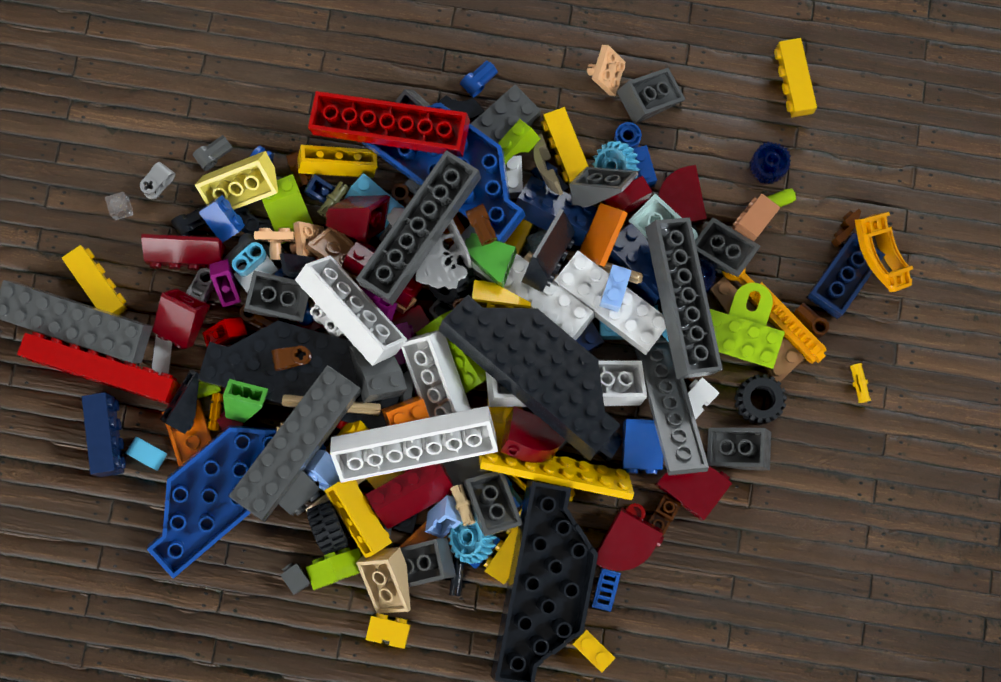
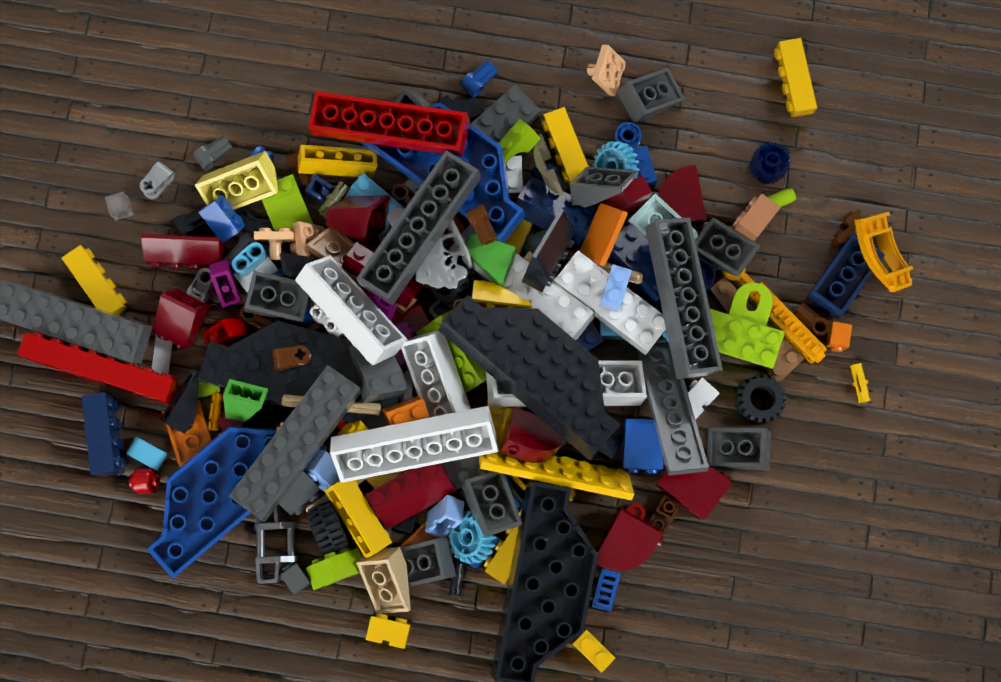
tan pin [450,484,476,526] -> none
none -> red head [129,468,160,494]
none -> flat silver bar [254,505,298,583]
none -> orange brick [826,321,852,352]

